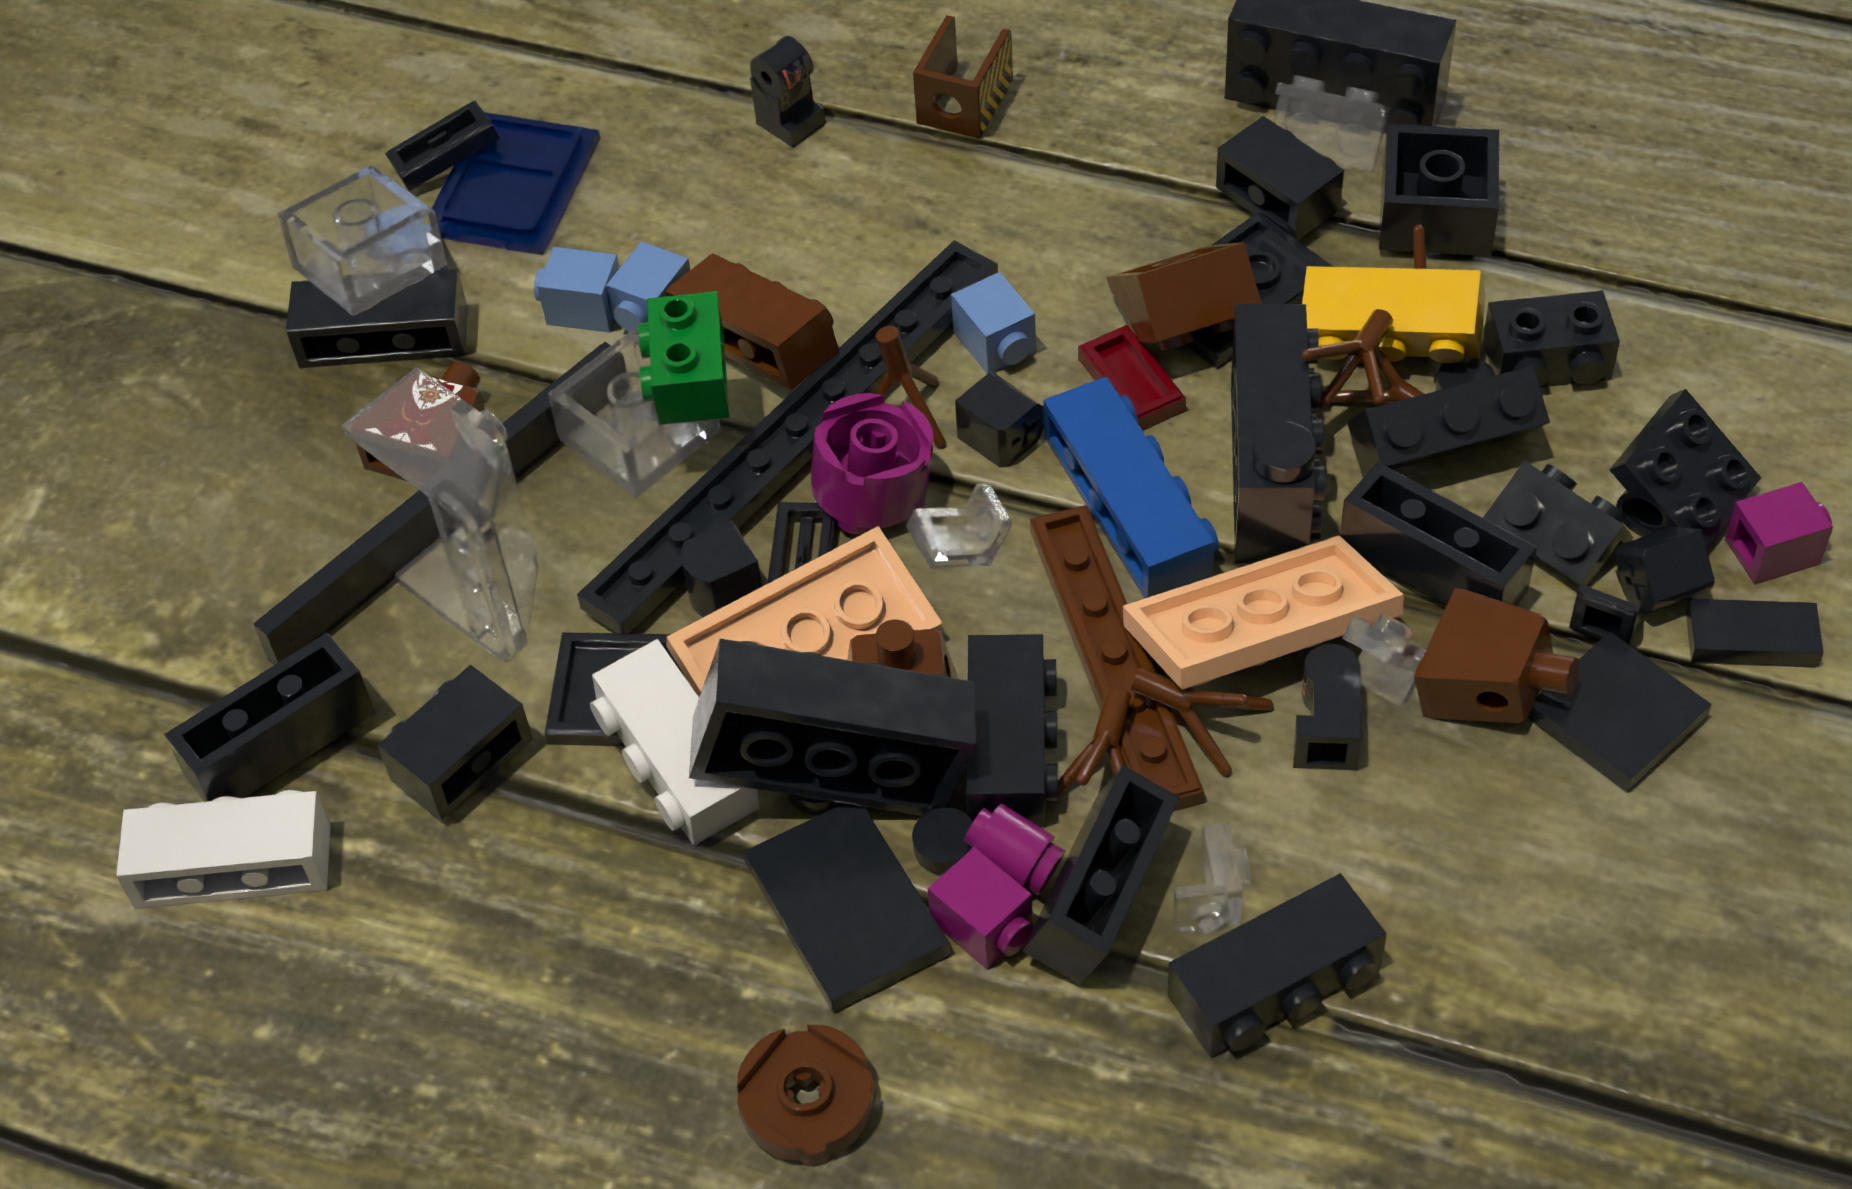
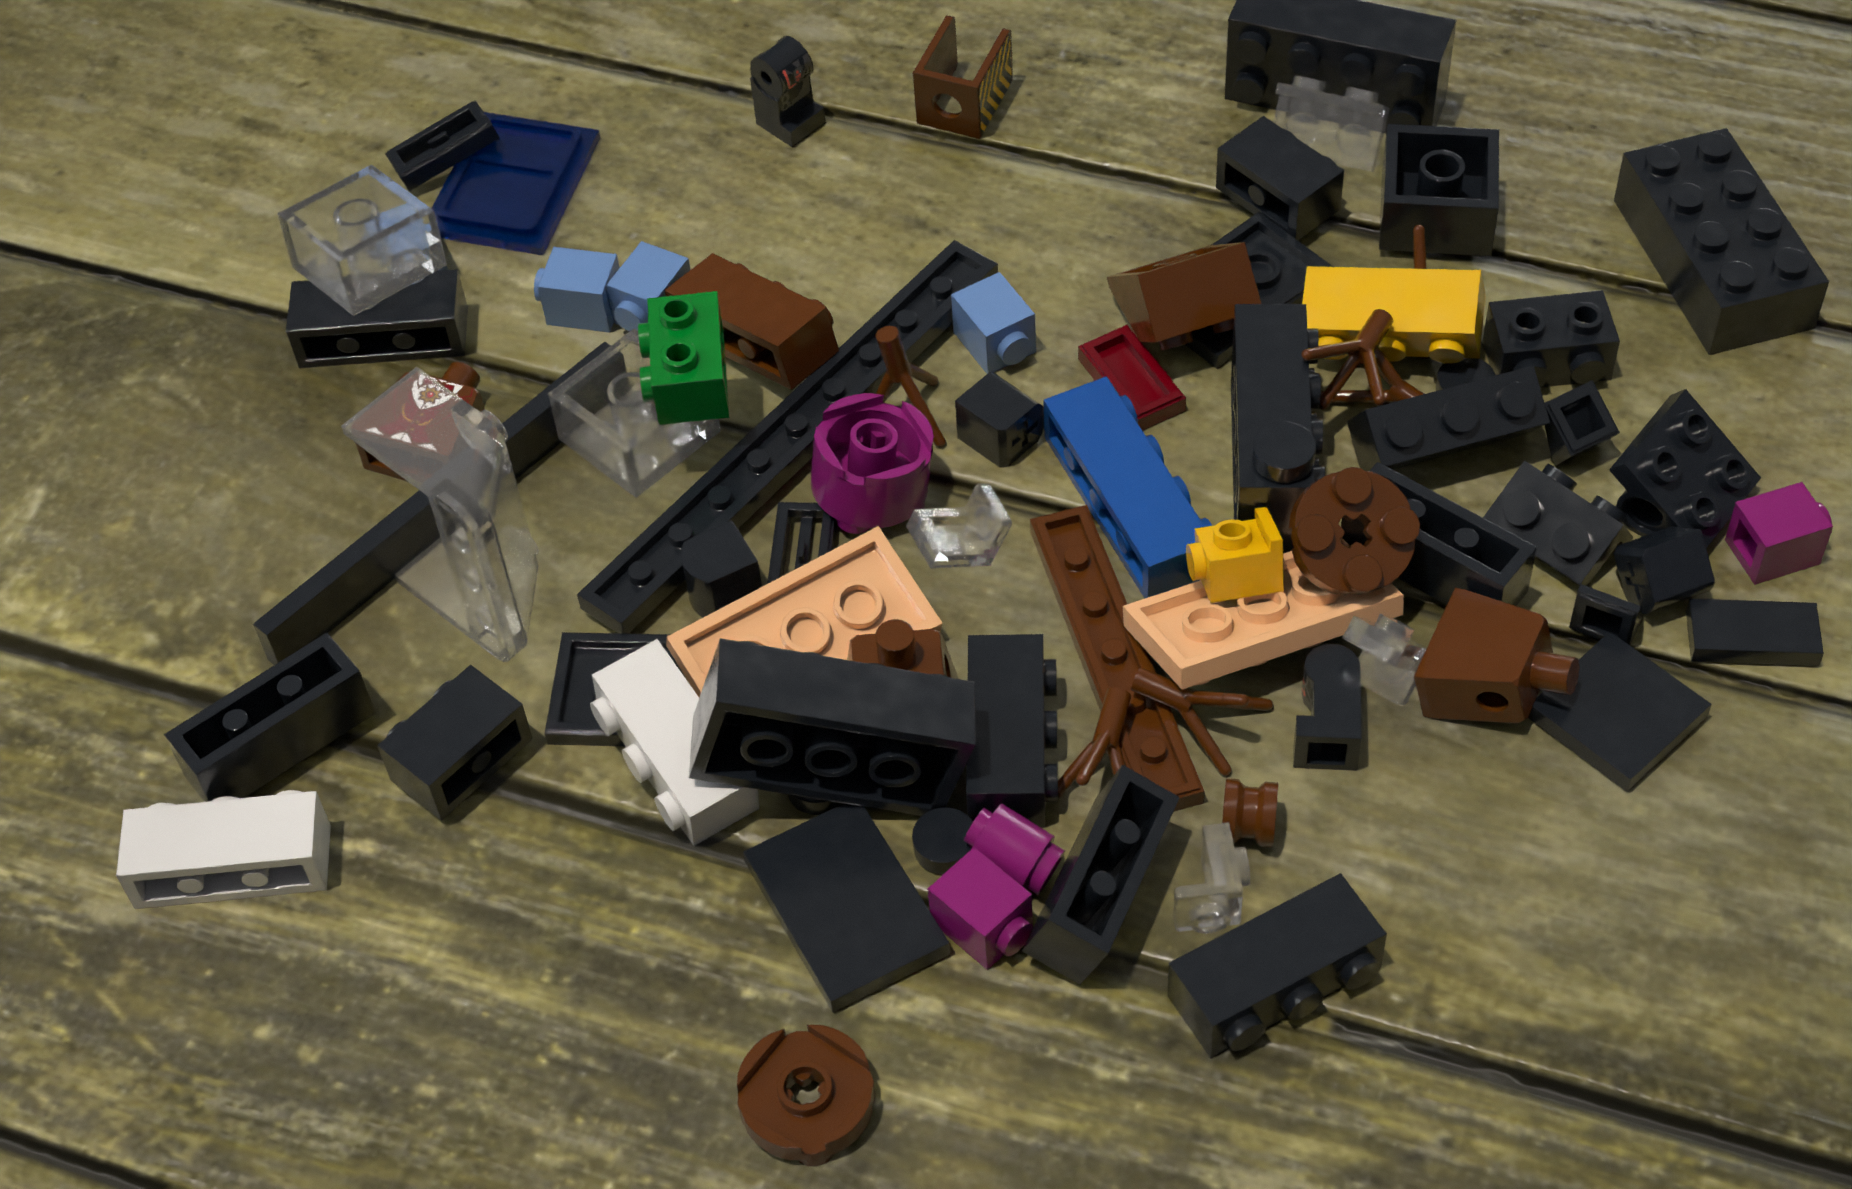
none -> yellow brick [1186,507,1284,603]
none -> reddish brown wheel [1221,778,1278,848]
none -> reddish brown plate [1289,467,1420,595]
none -> black slope [1545,380,1620,465]
none -> black brick [1614,128,1829,355]

